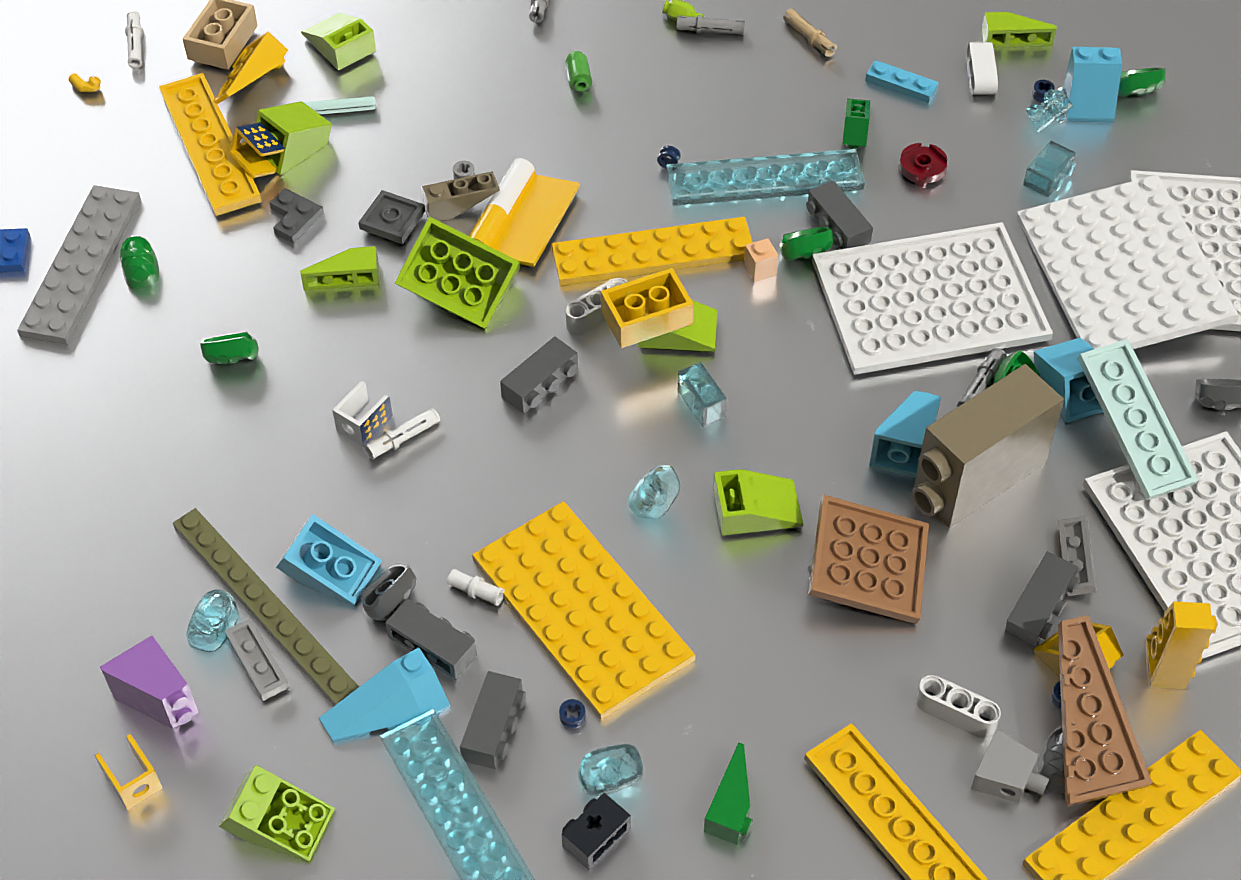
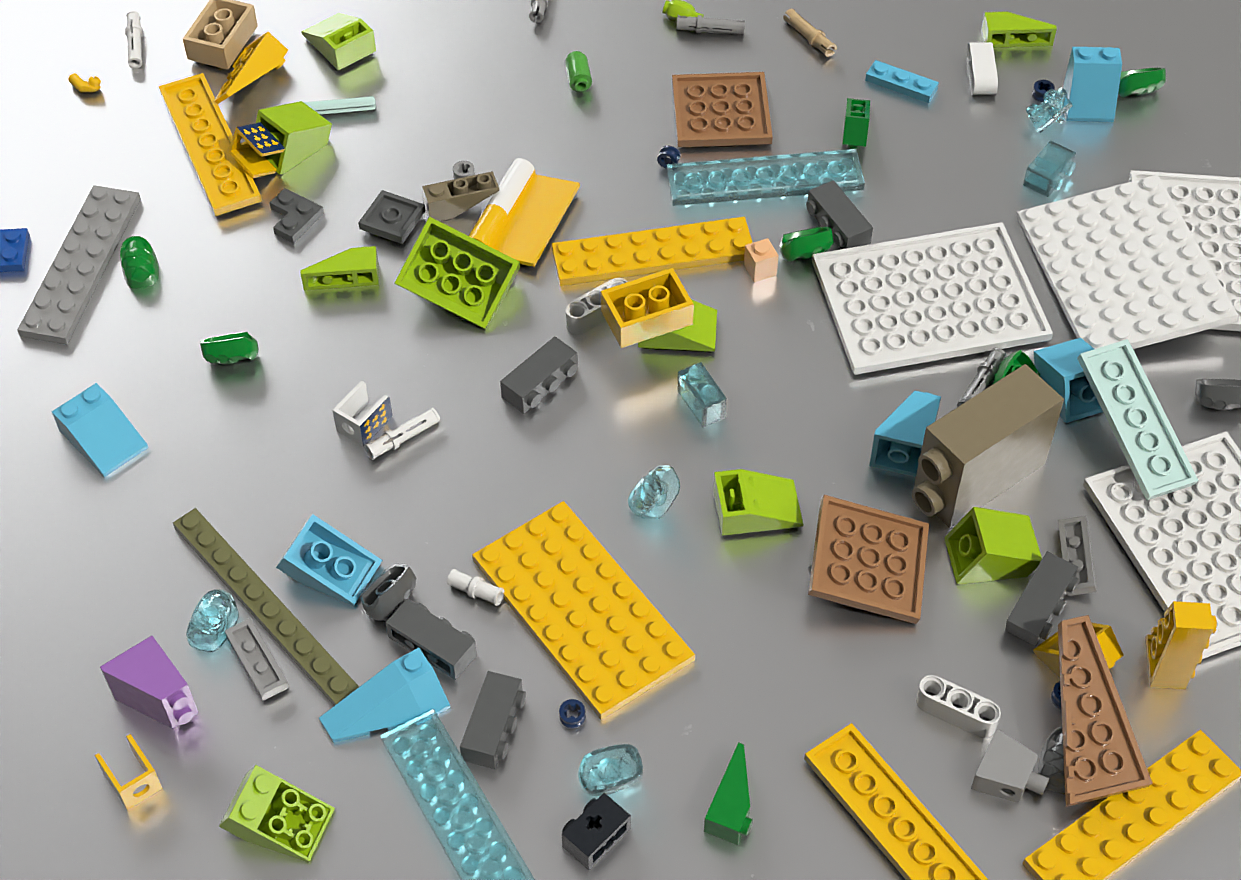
dark red plate [898,143,947,187] -> none
none -> medium azure slope [52,383,149,478]
none -> medium nougat plate [672,72,773,147]
none -> lime slope [944,507,1042,585]

